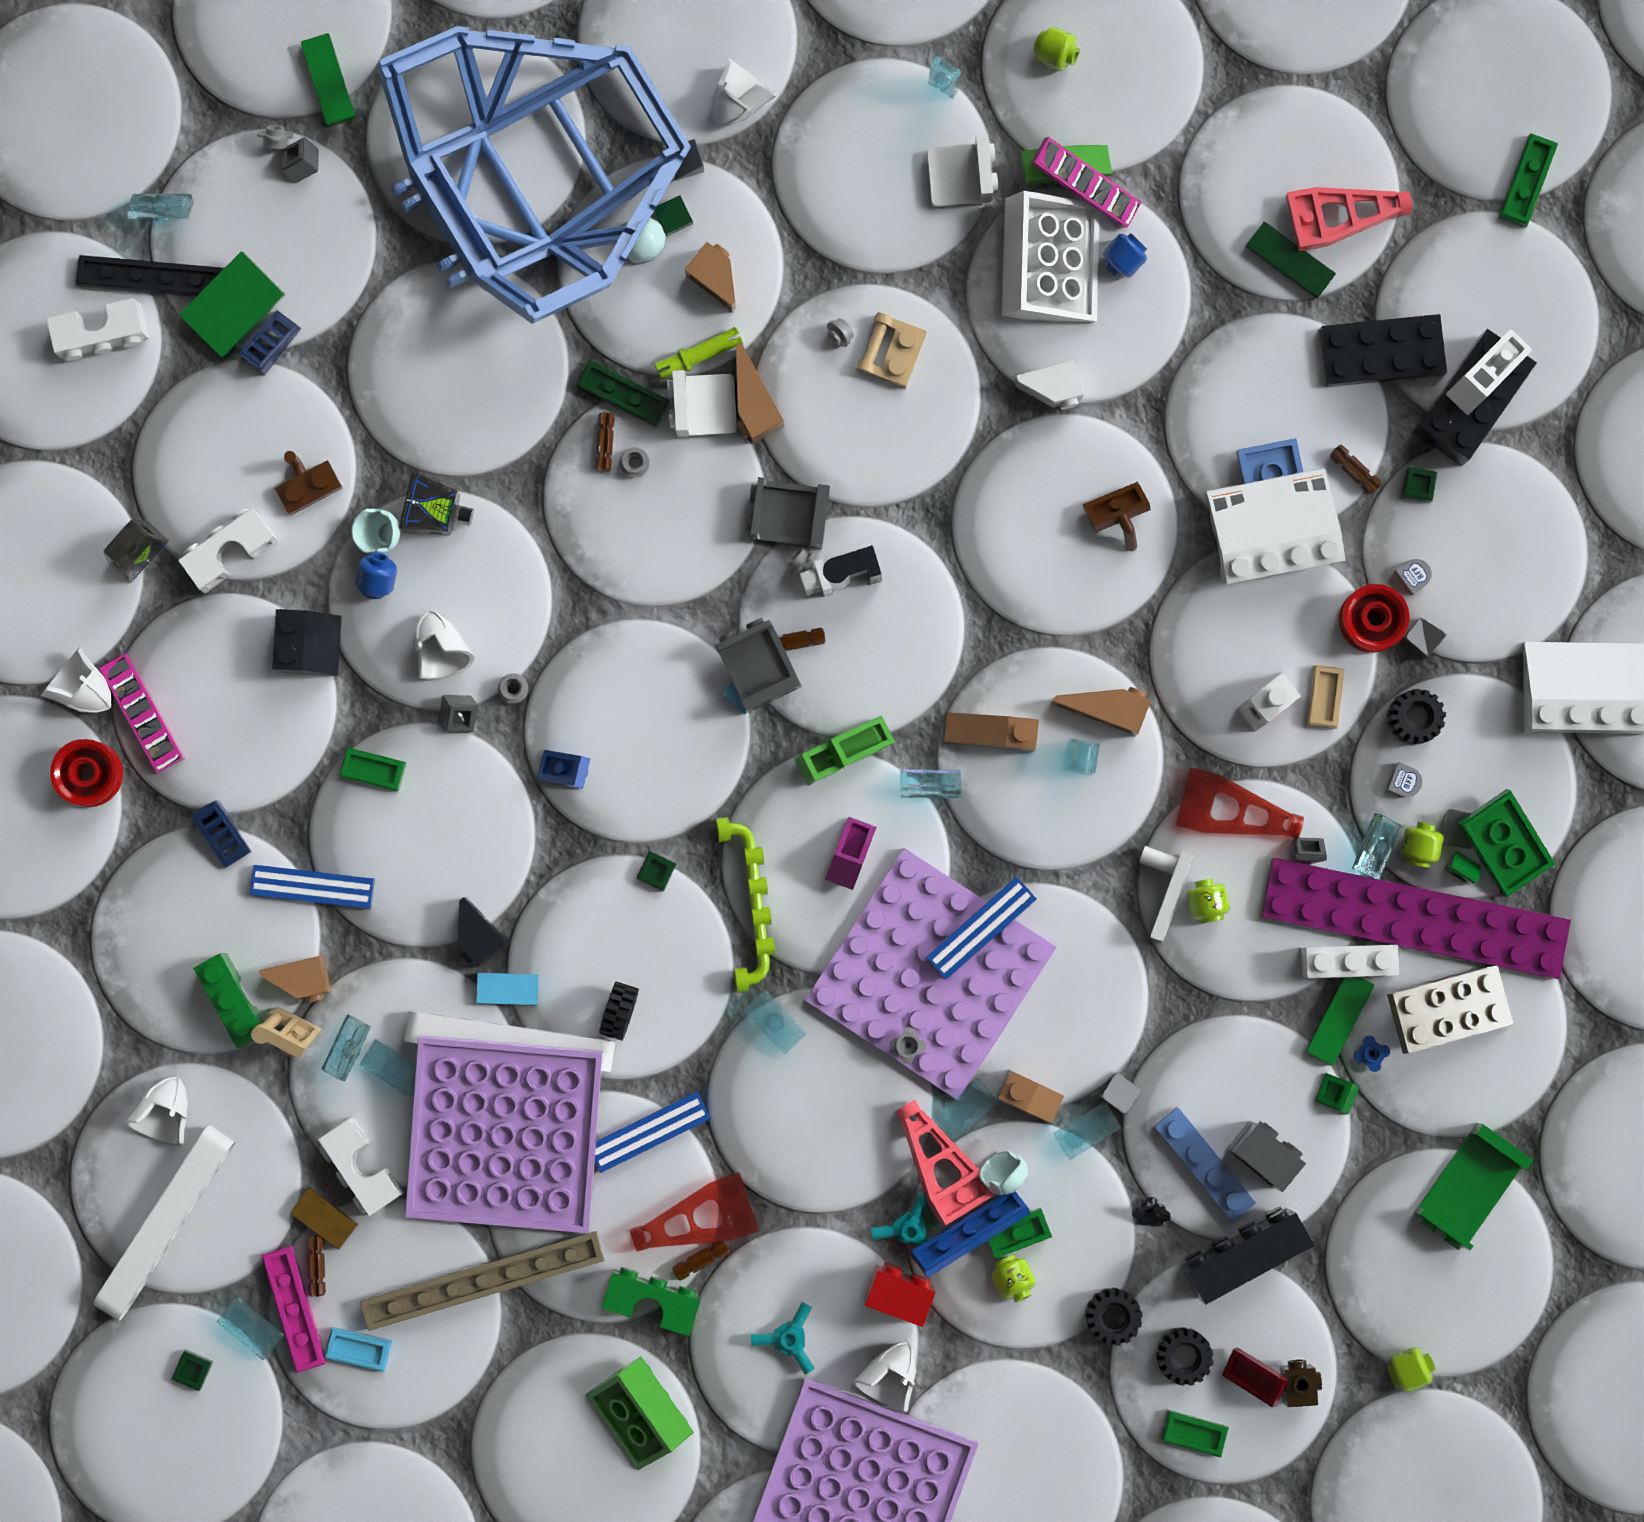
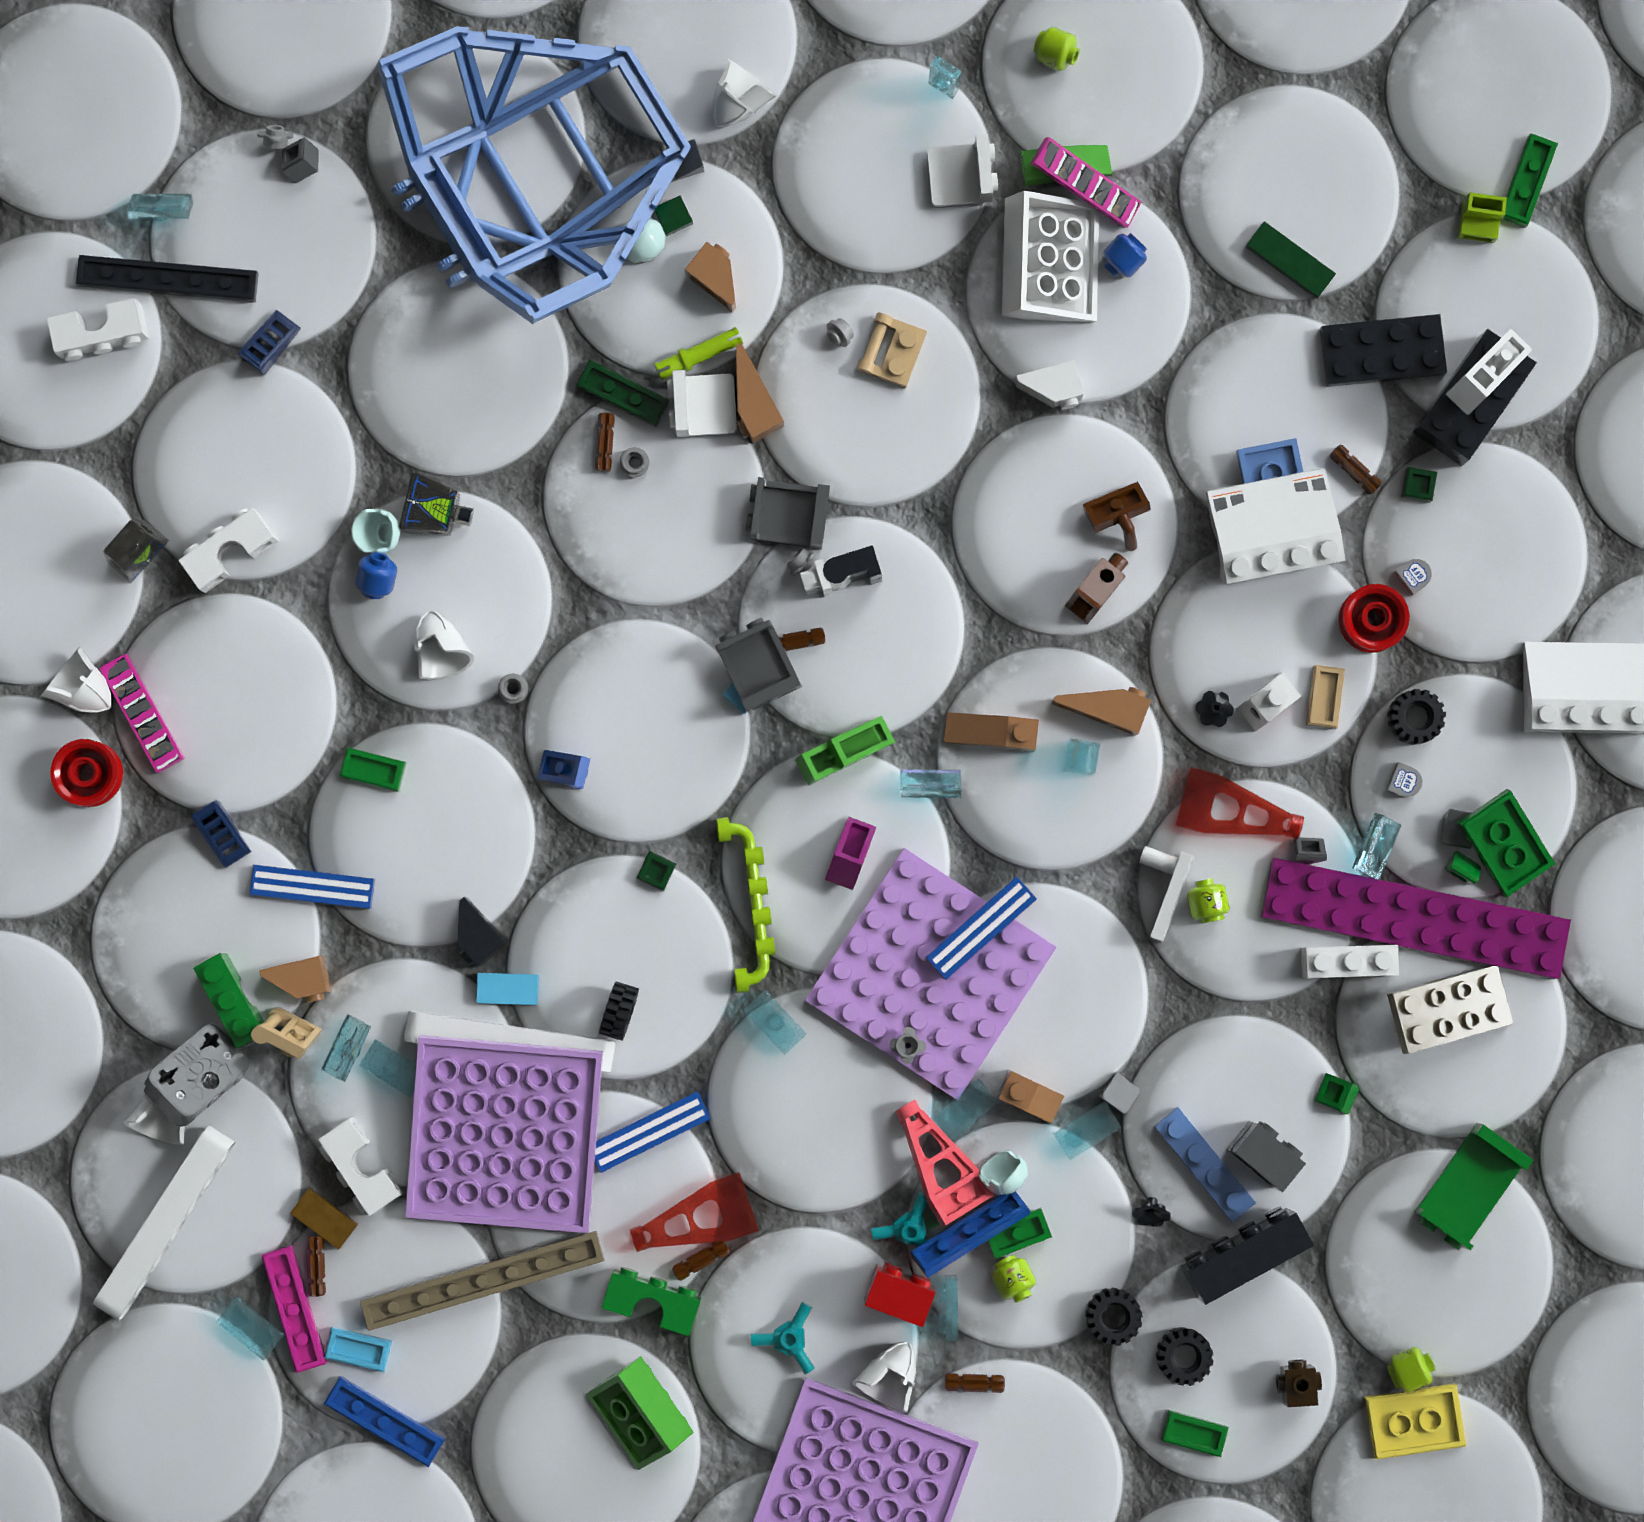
dark green tile [171,1349,214,1391] -> none
green tile [179,251,286,358] -> none
black slope [272,609,342,676] -> none
reddish brown plate [275,451,343,516] -> none
green tile [300,33,357,127] -> none
dark grey slope [438,695,478,732] -> none
dark red tile [1222,1347,1289,1407] -> none
coral plate [1286,187,1412,252] -> none
green tile [1305,977,1375,1066] -> none
blue plate [1354,1036,1390,1072] -> none
lime head [1400,822,1444,868] -> none
dark grey slope [1401,617,1447,659] -> none
none -> axle [144,1024,250,1127]
none -> blue tile [324,1376,445,1467]
none -> clear light blue plate [938,1275,958,1341]
none -> reddish brown axle [945,1373,1005,1393]
none -> torso [1065,553,1128,624]
none -> black plant [1195,691,1234,727]
none -> light yellow tile [1364,1383,1466,1460]
none -> lime piece [1457,192,1507,243]

